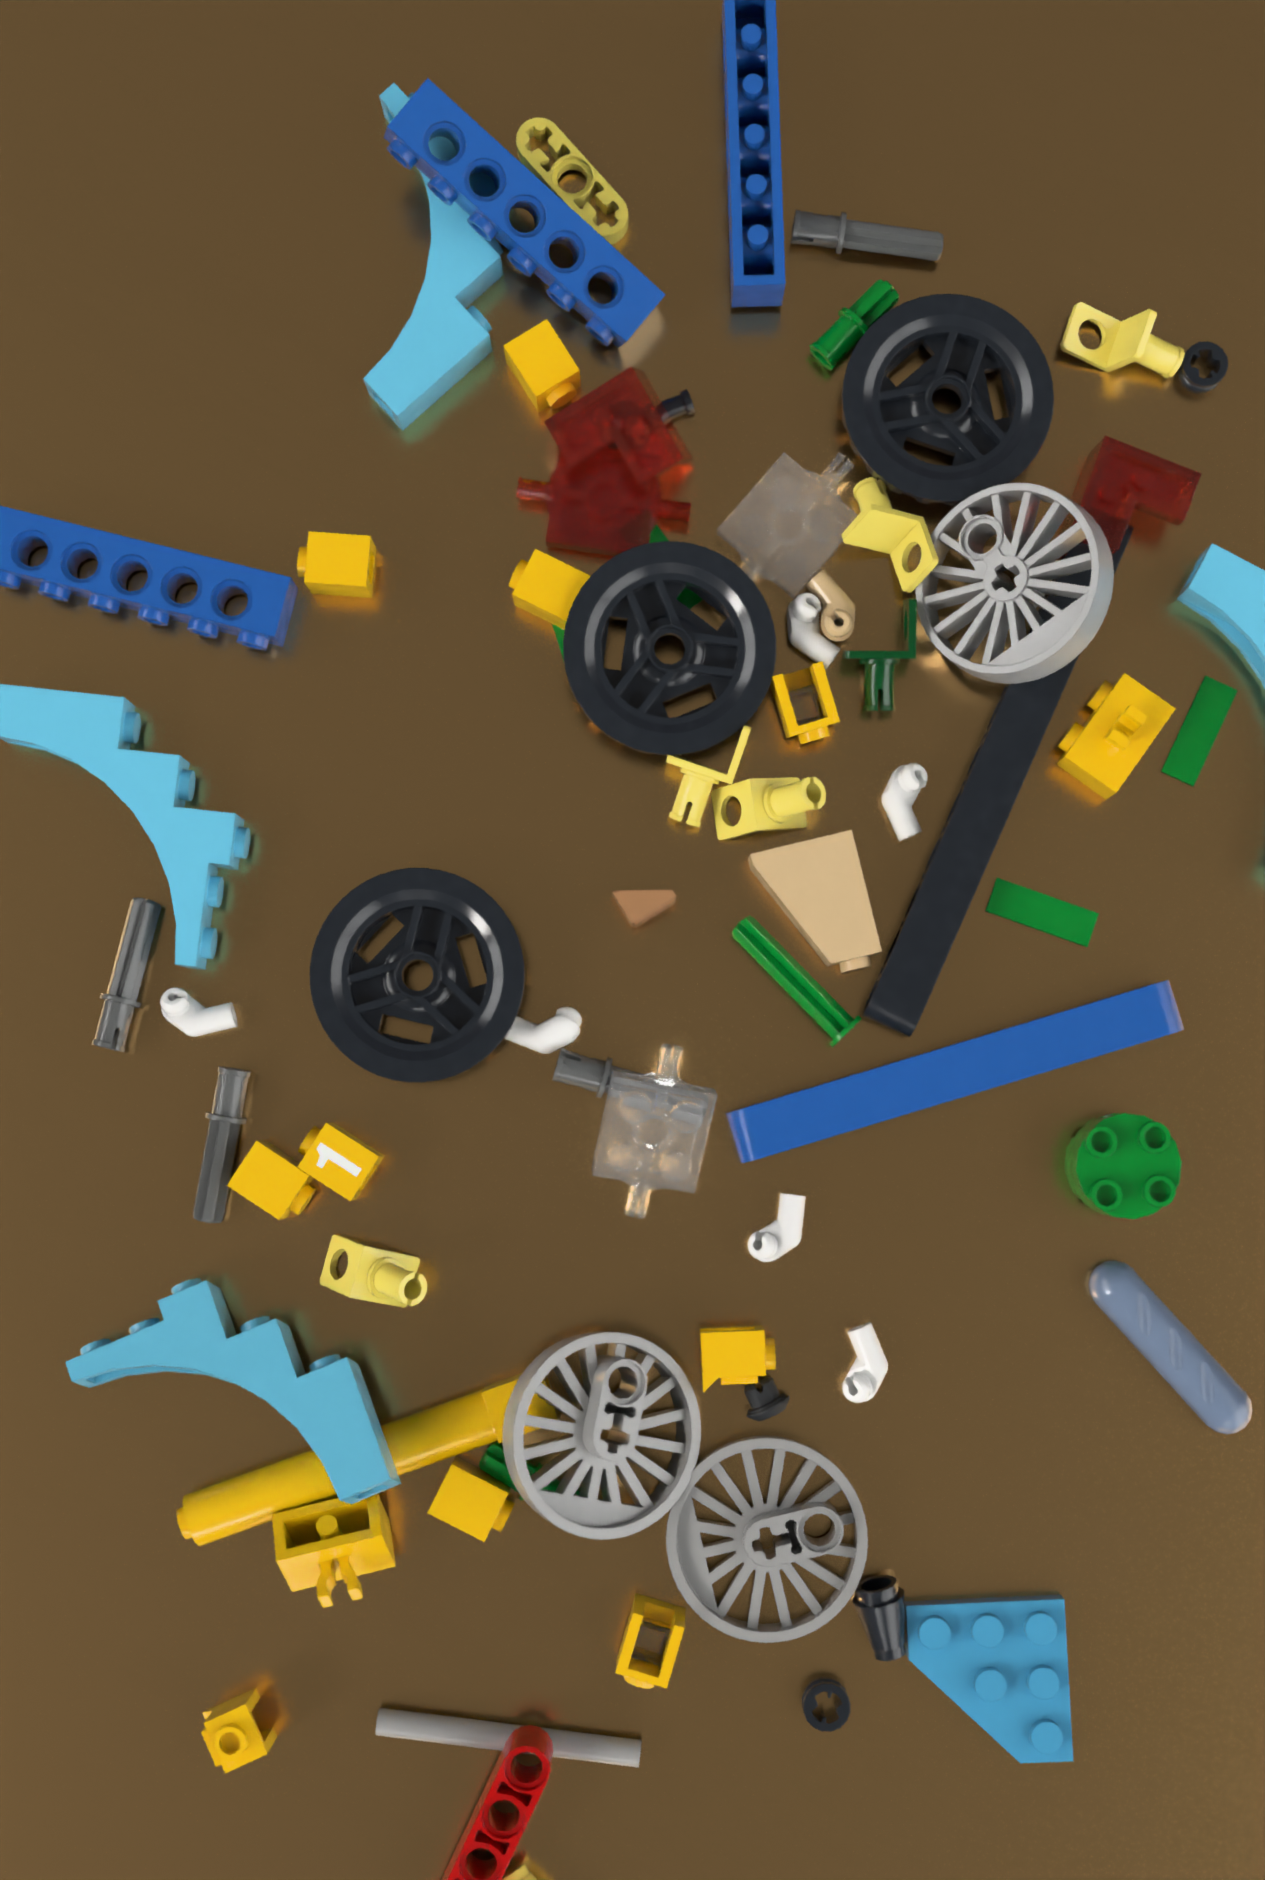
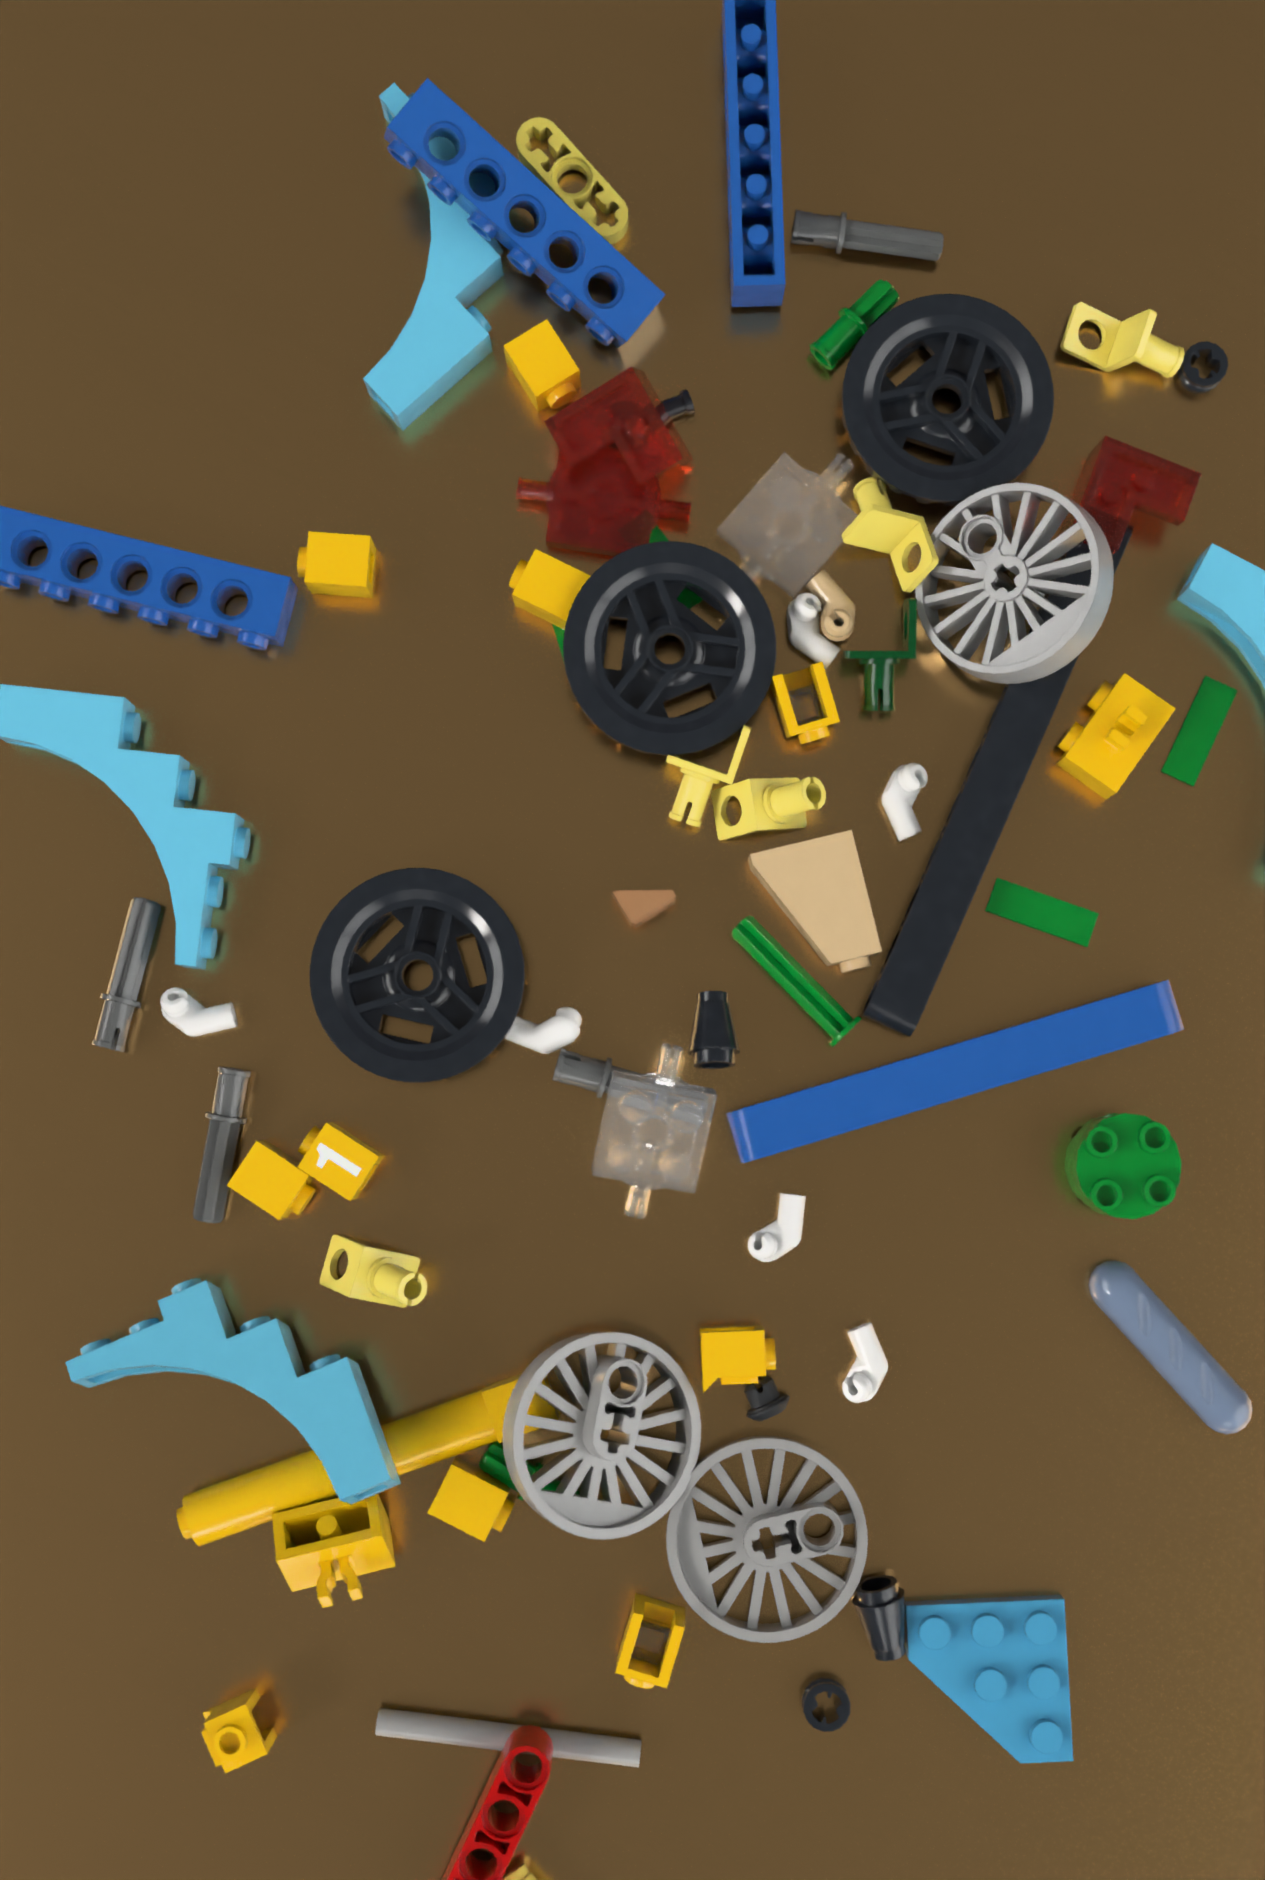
none -> black cone [688,991,740,1069]

